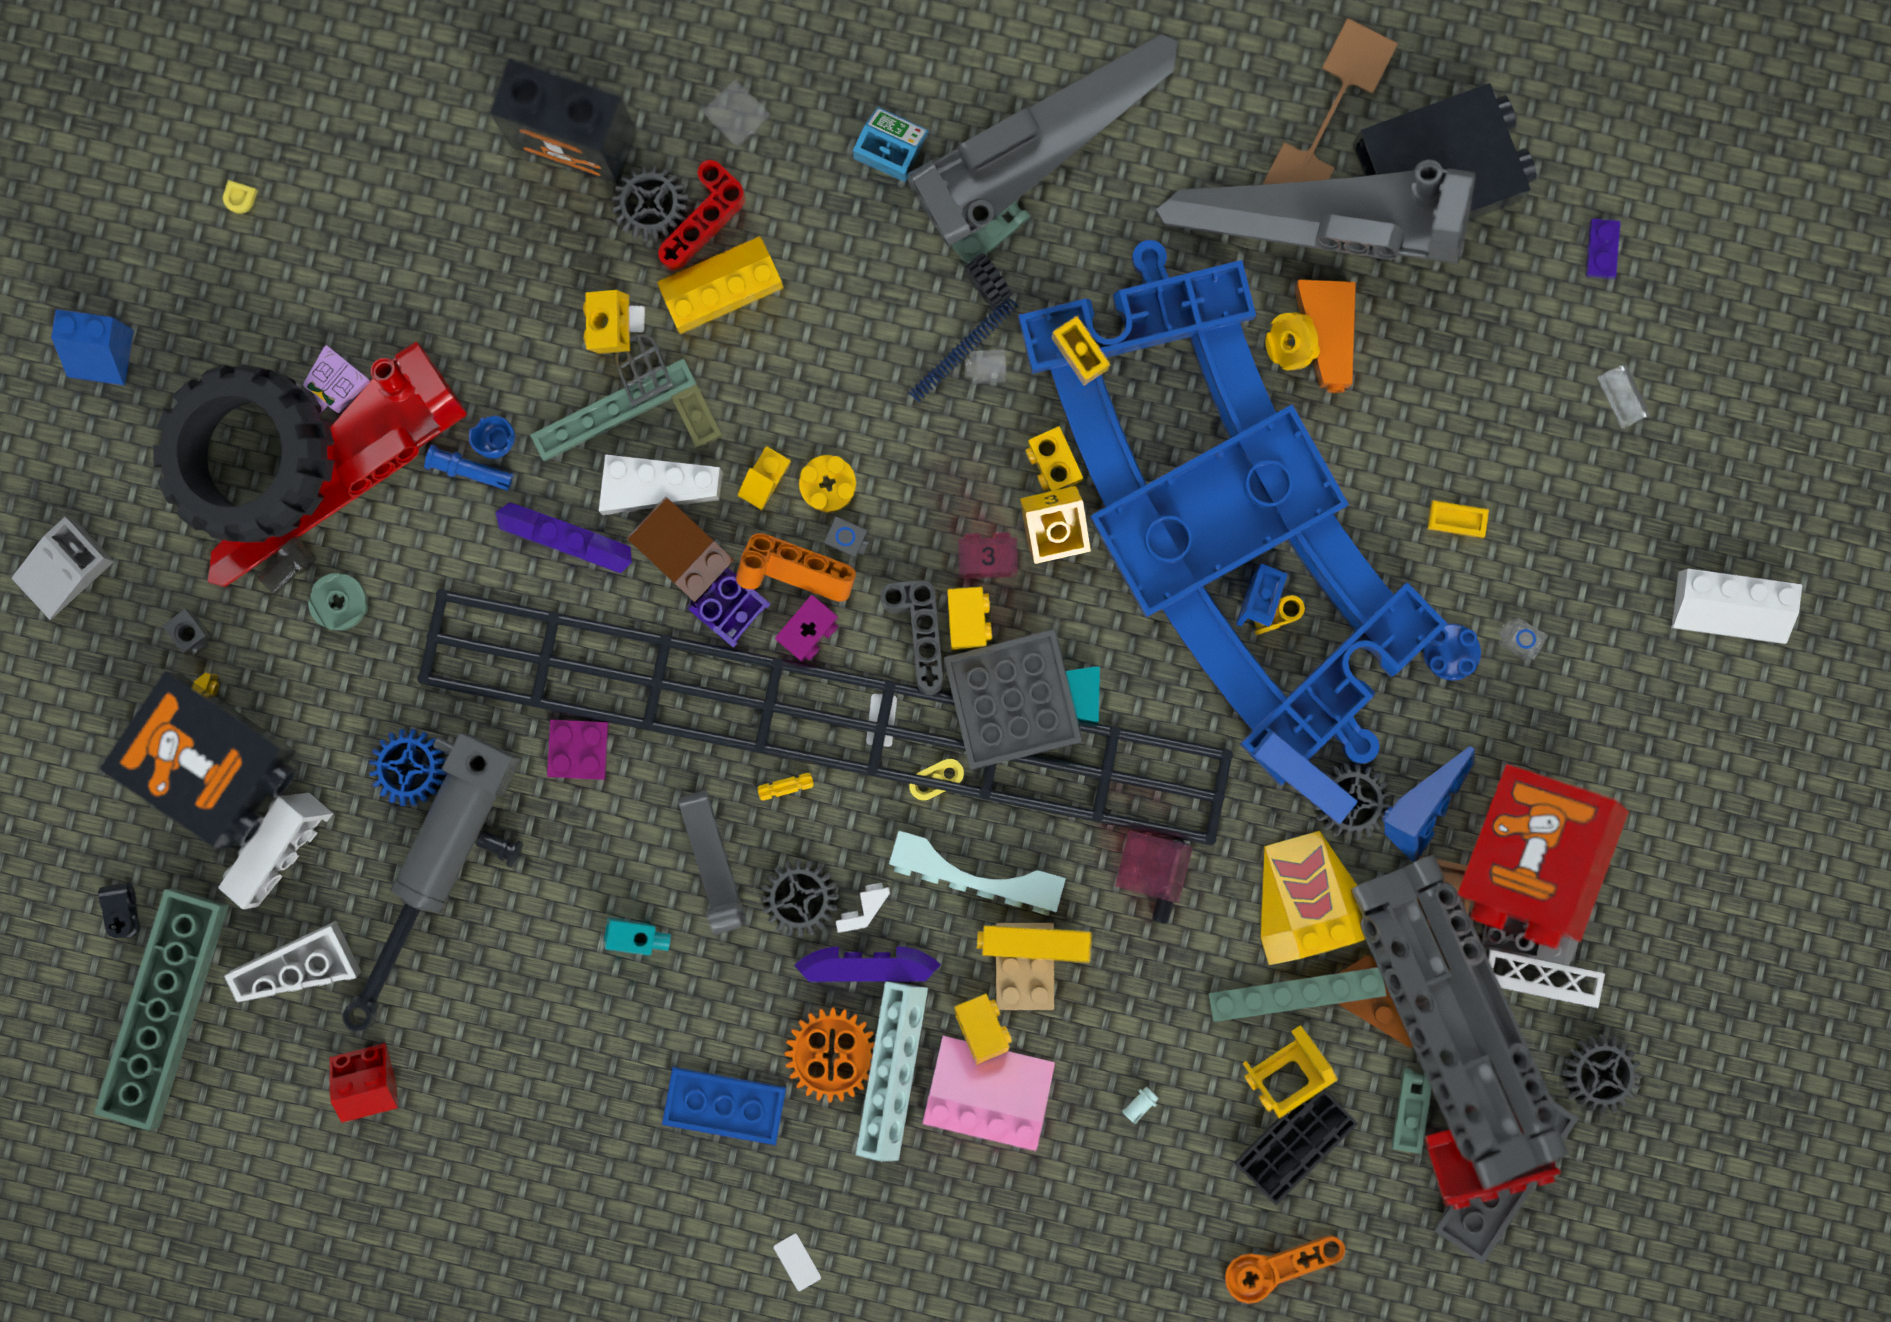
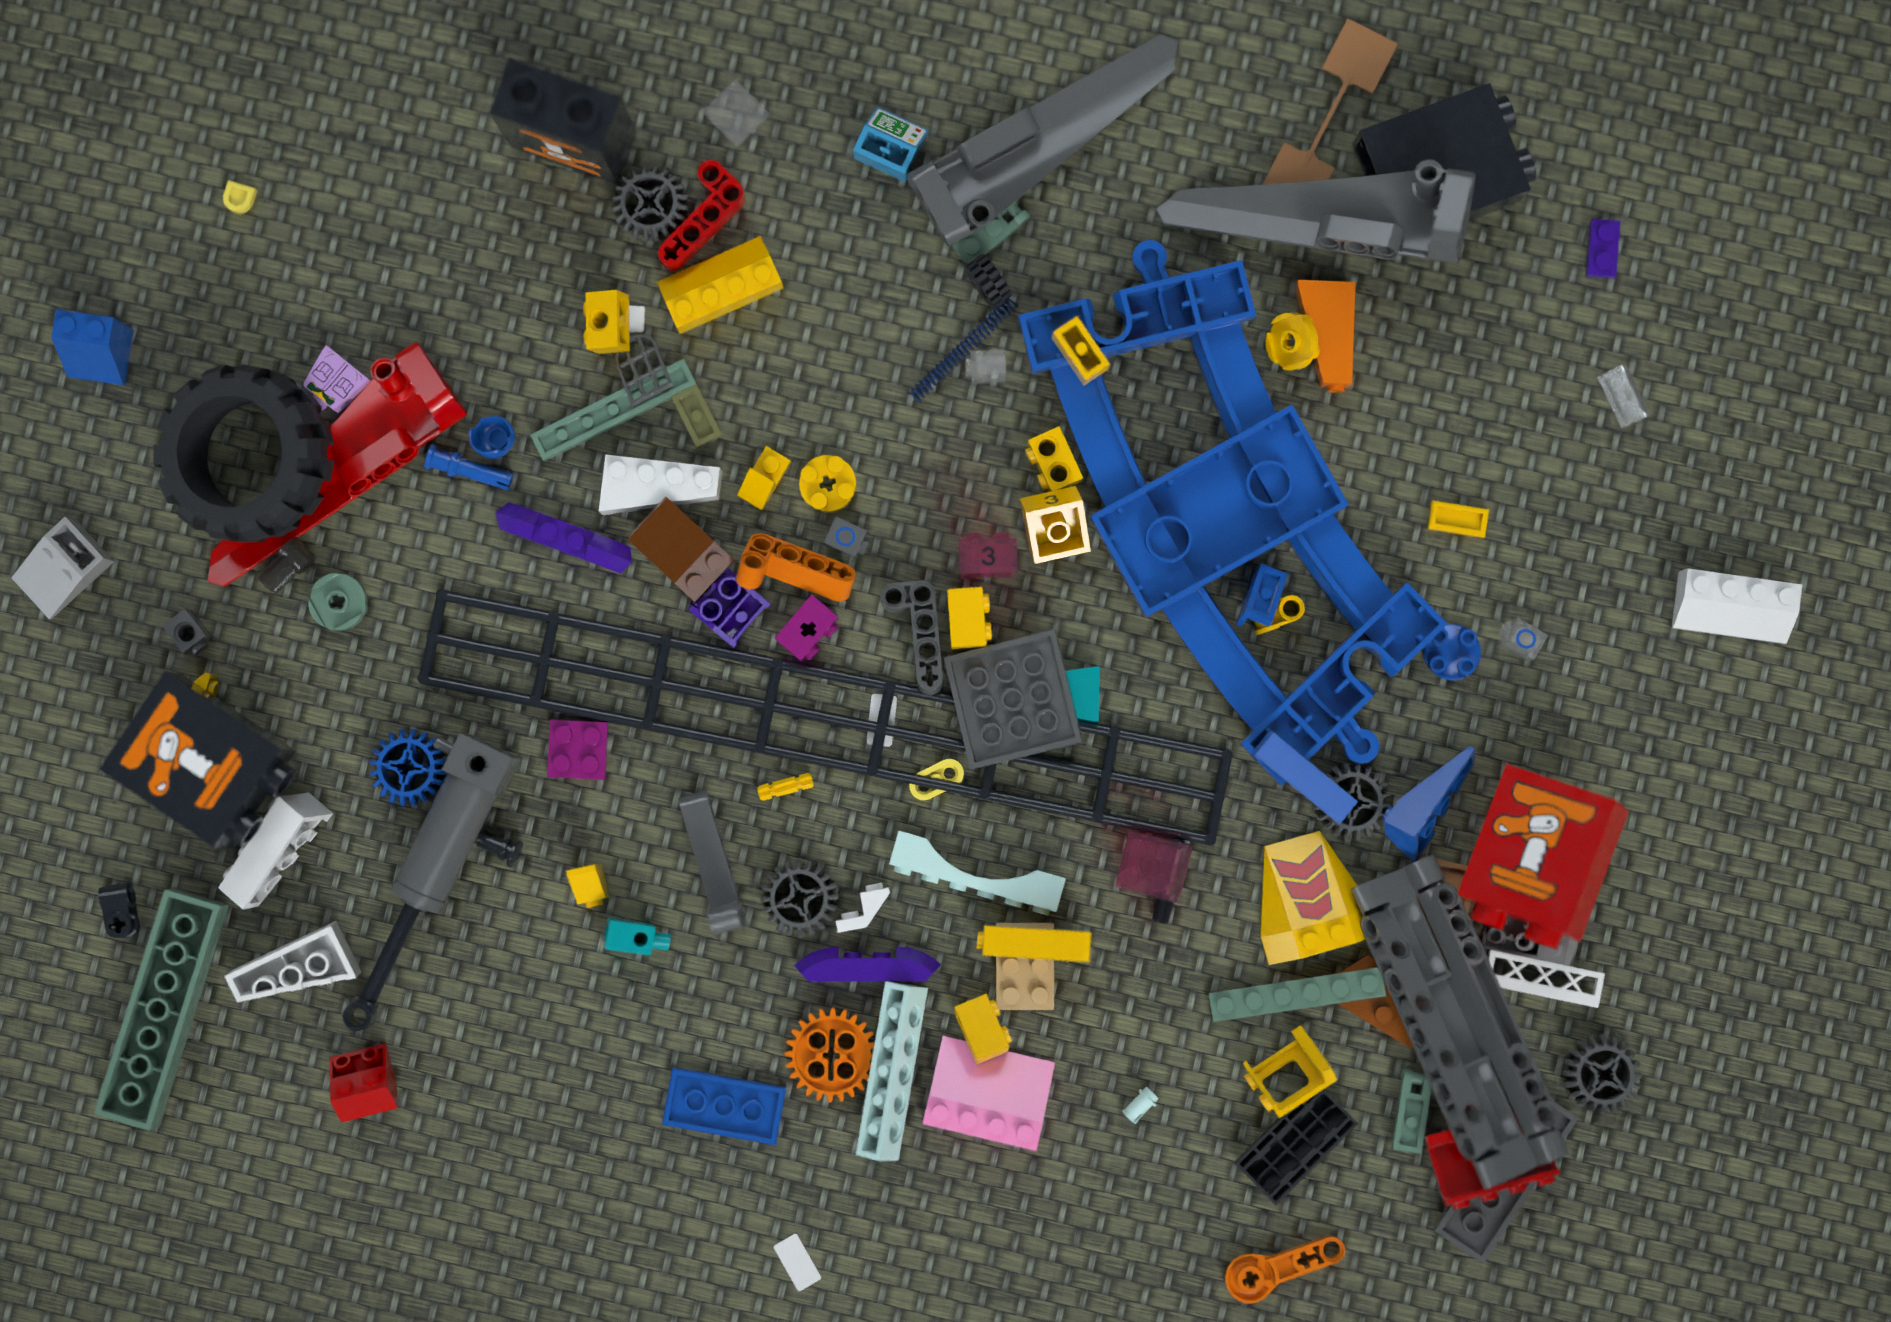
none -> yellow slope [566,864,609,908]

